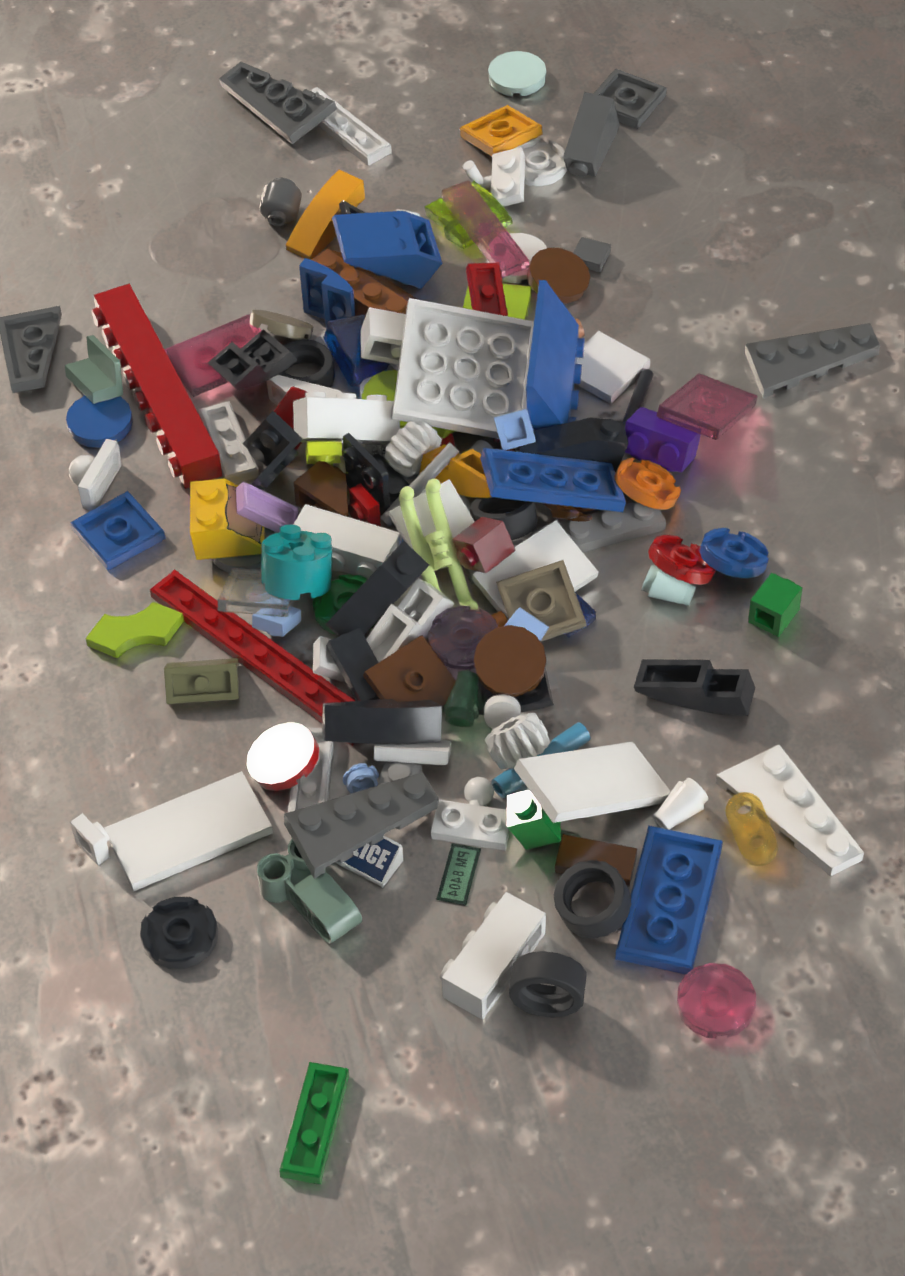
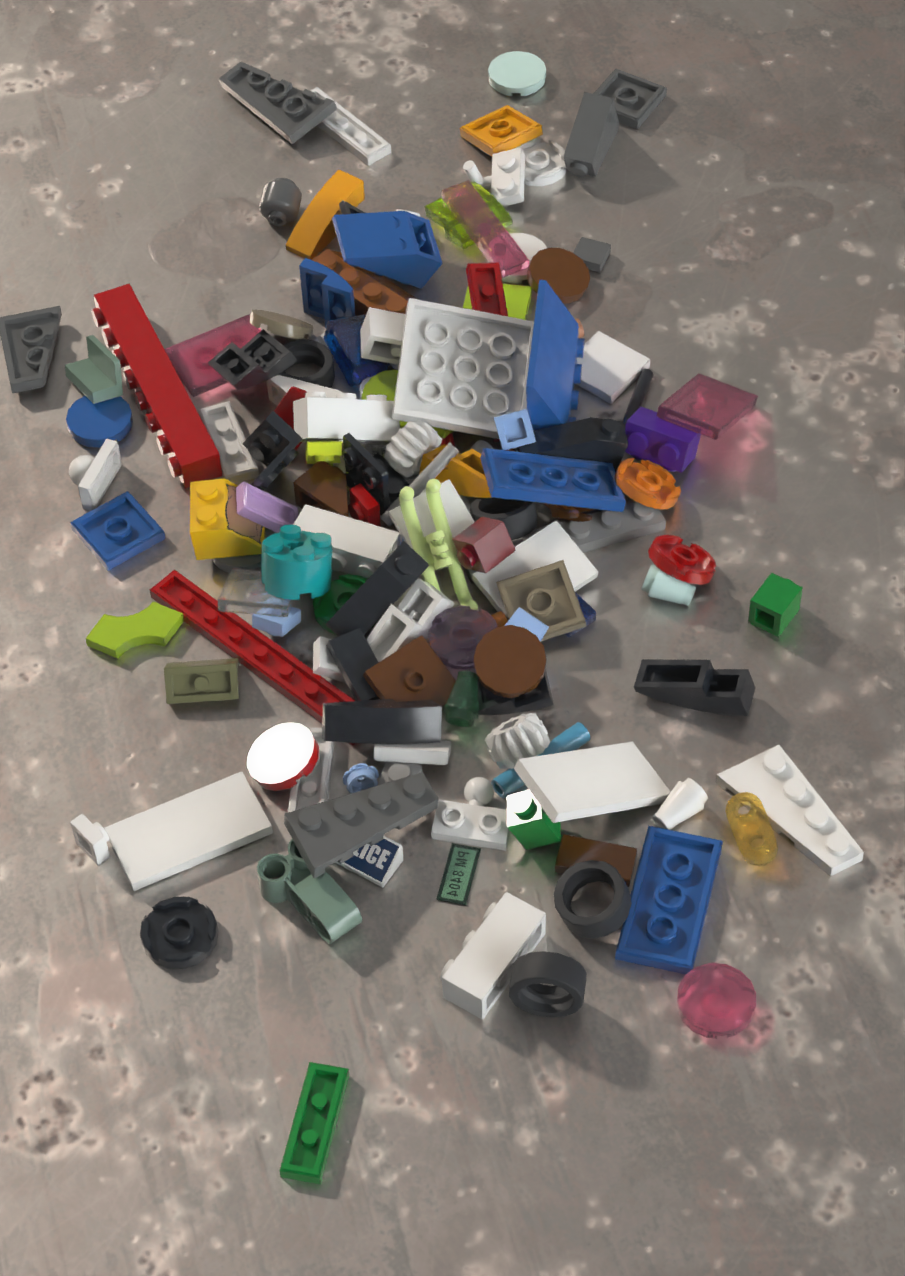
white tile [484,694,521,729] -> none
blue tile [699,528,769,578] -> none
dark grey wing [745,323,880,398] -> none

